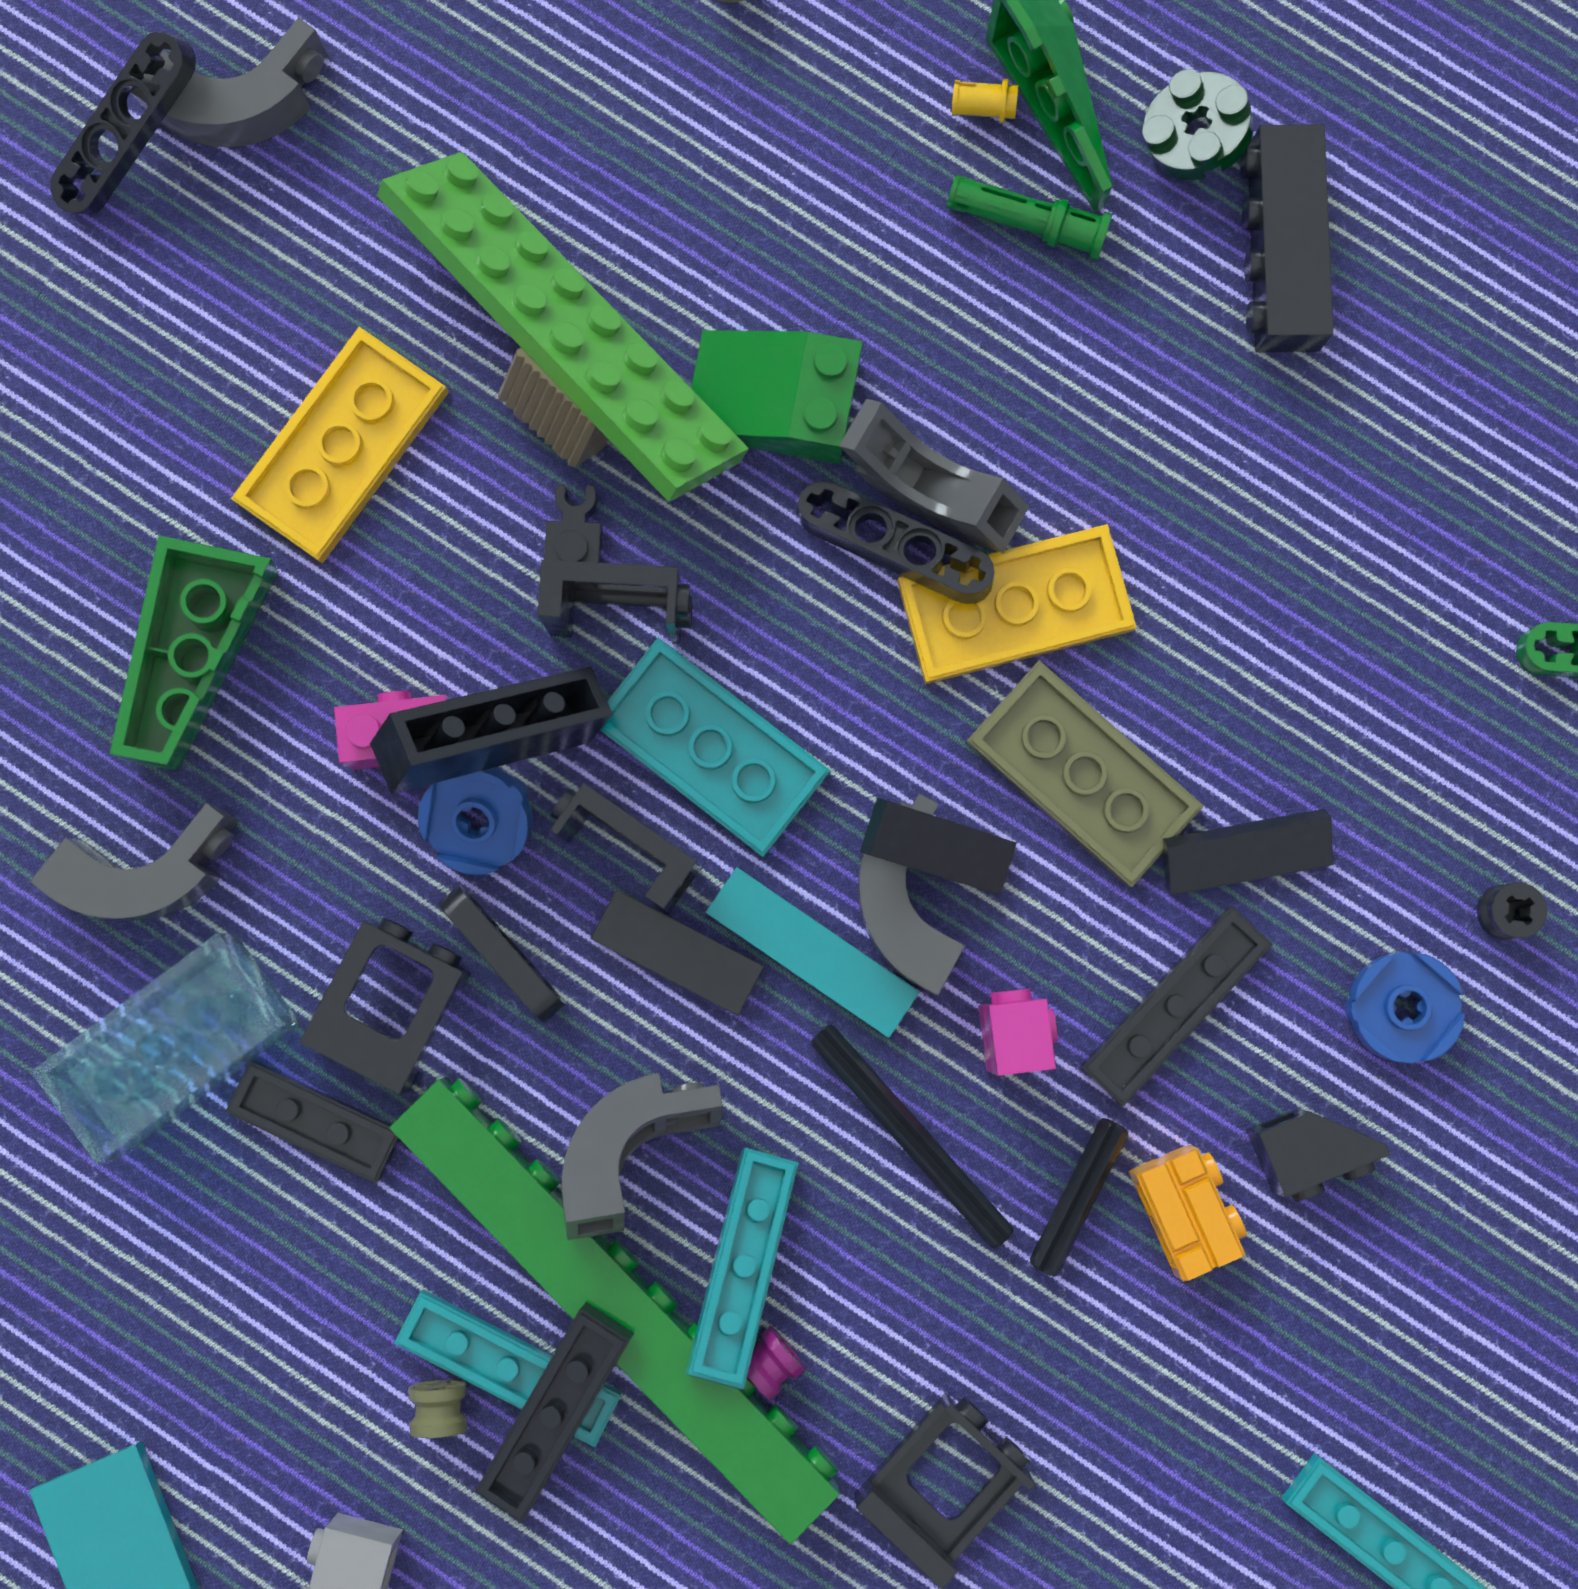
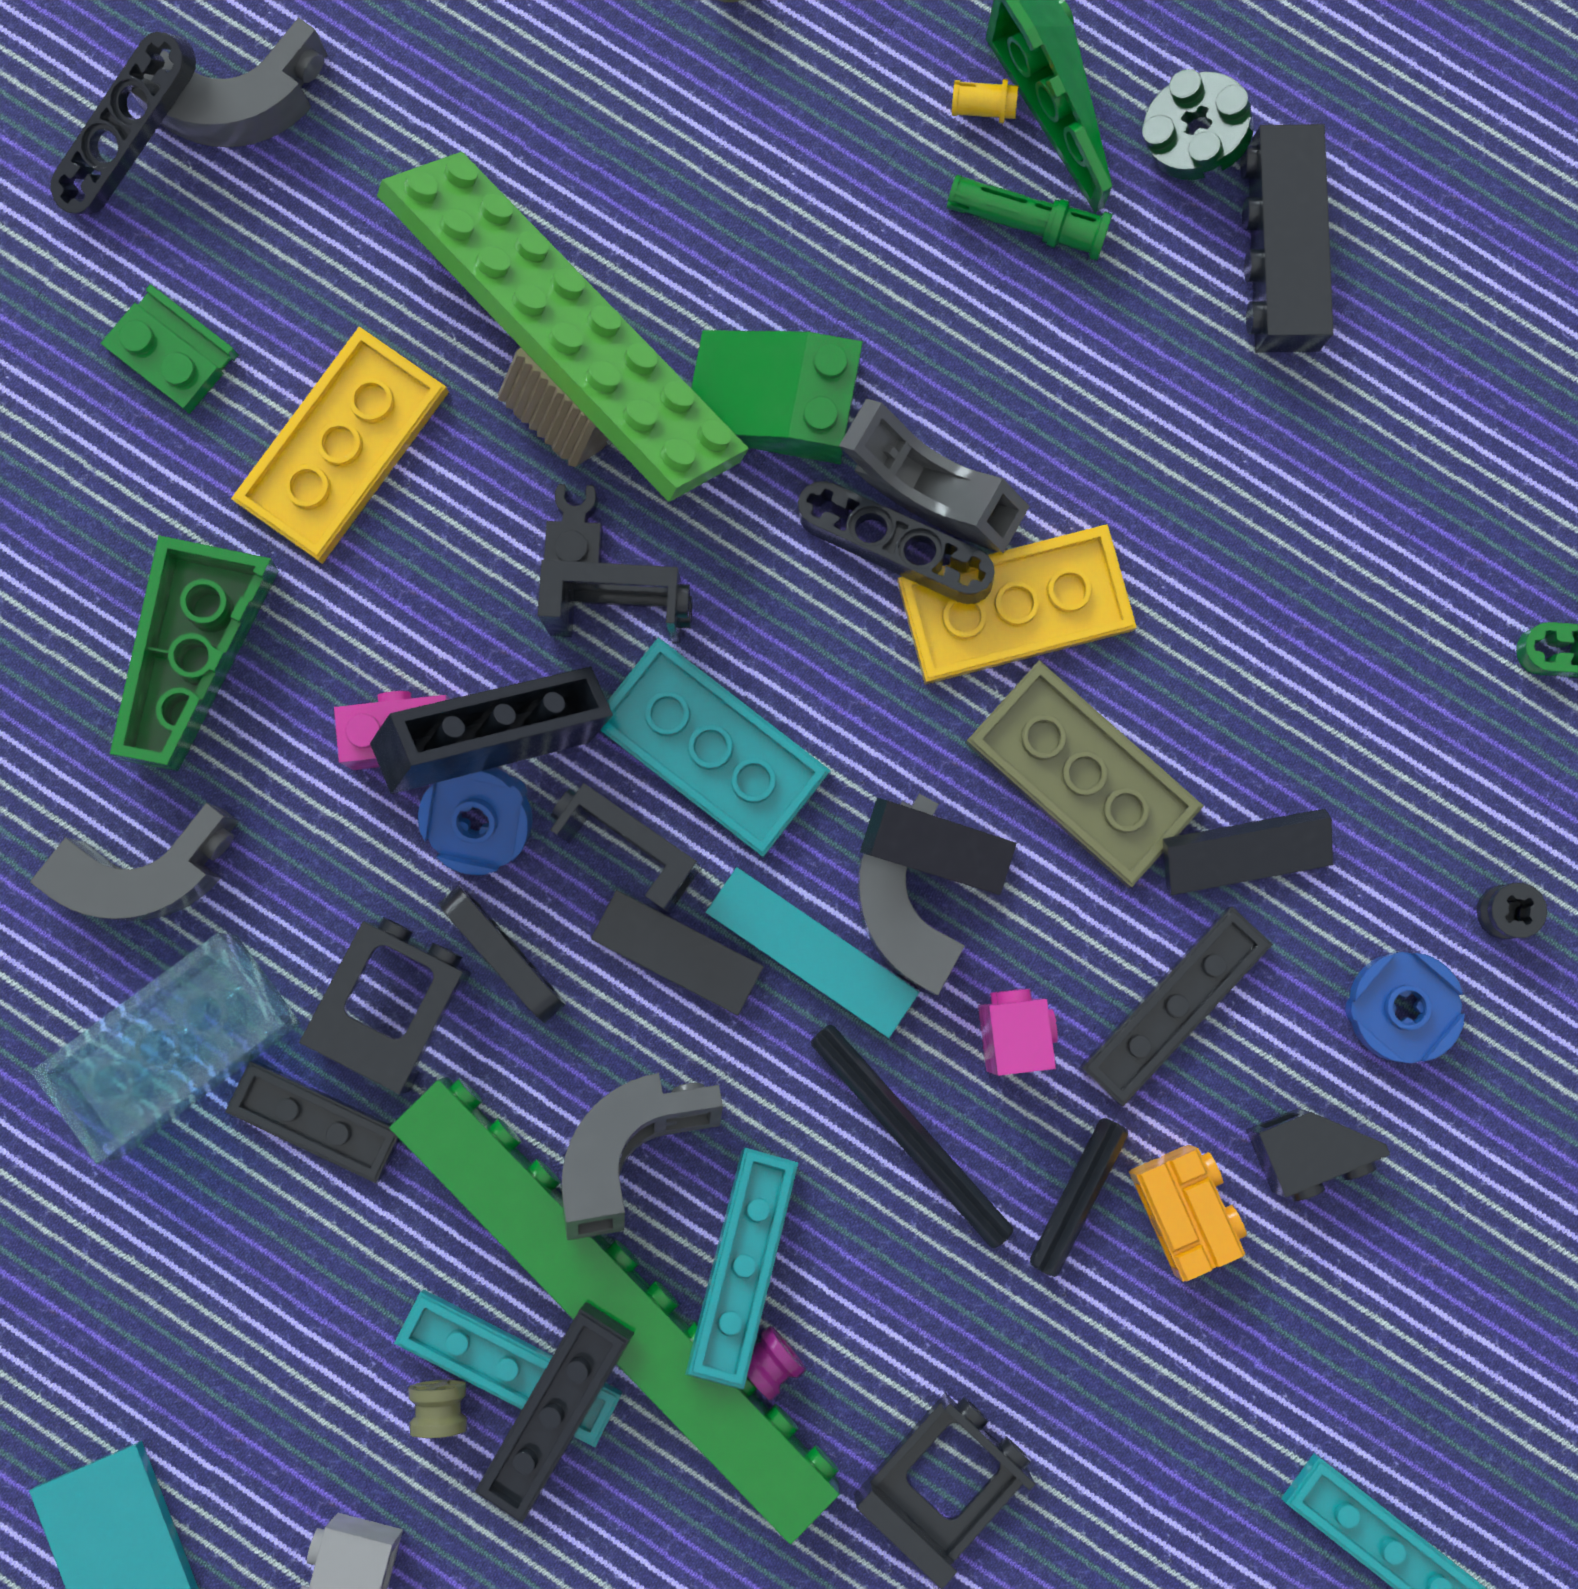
none -> green plate [100,284,239,414]

